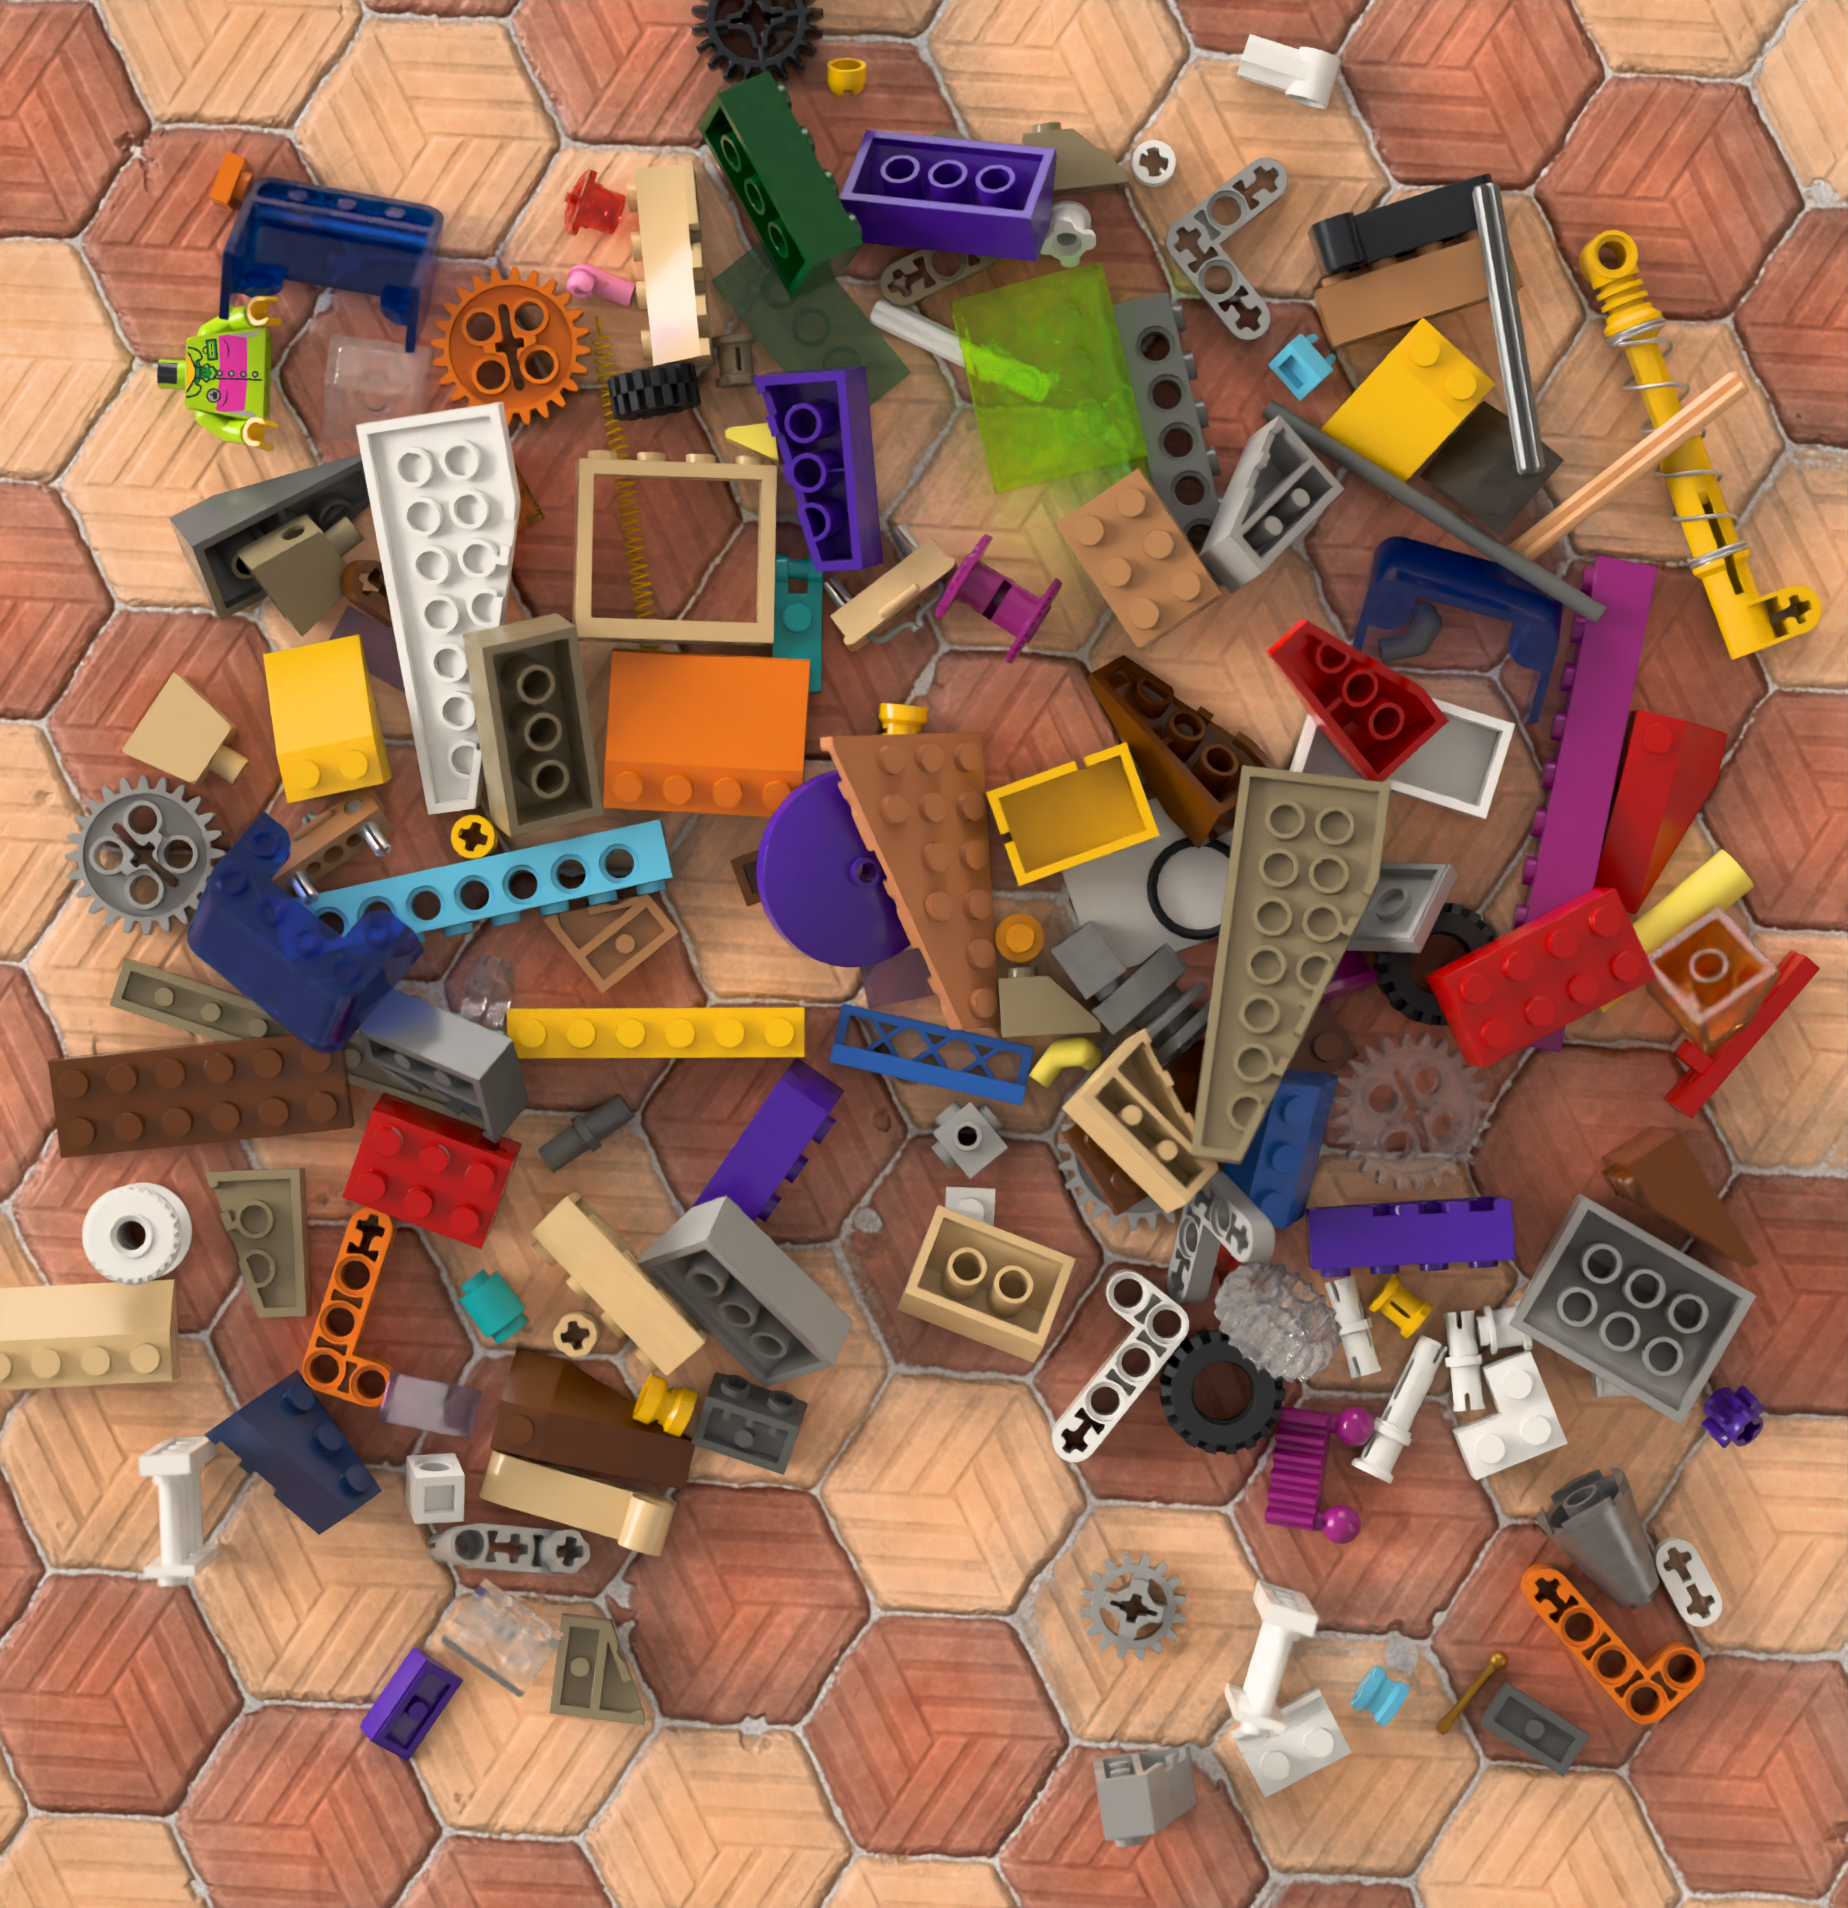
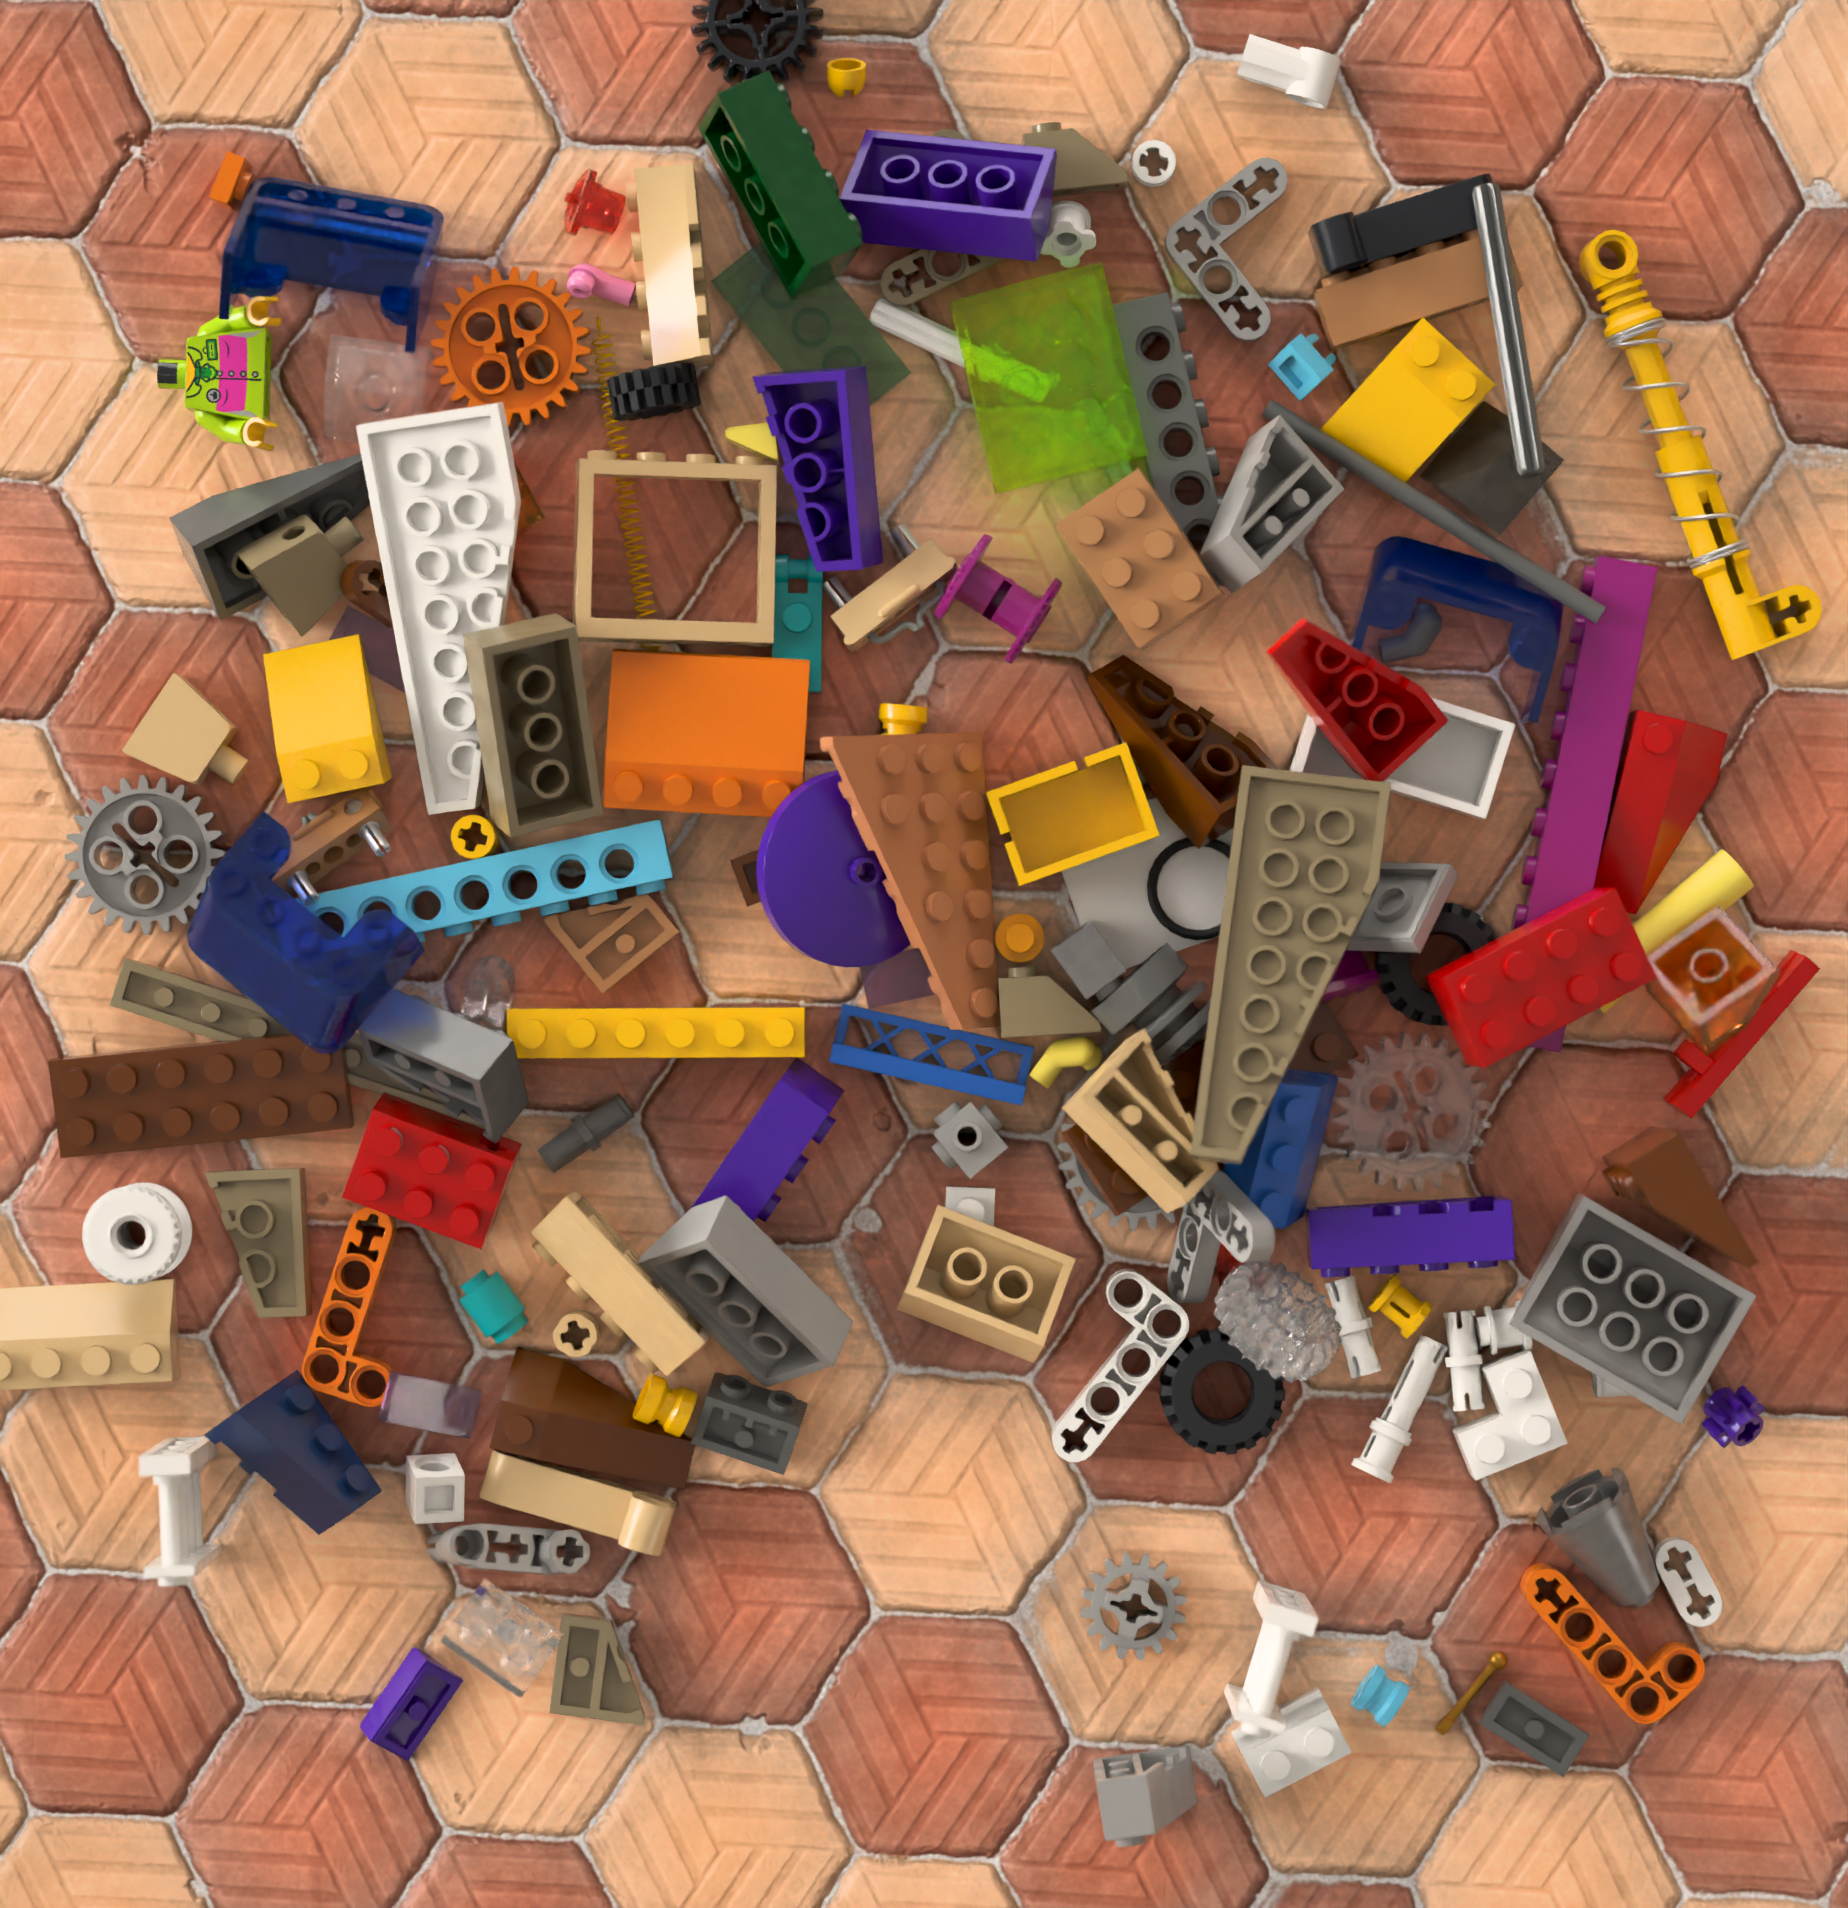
dark tan bush [712,333,758,389] -> none
magenta gear [1264,1405,1374,1544] -> none
light nougat axle [1508,372,1749,561] -> none

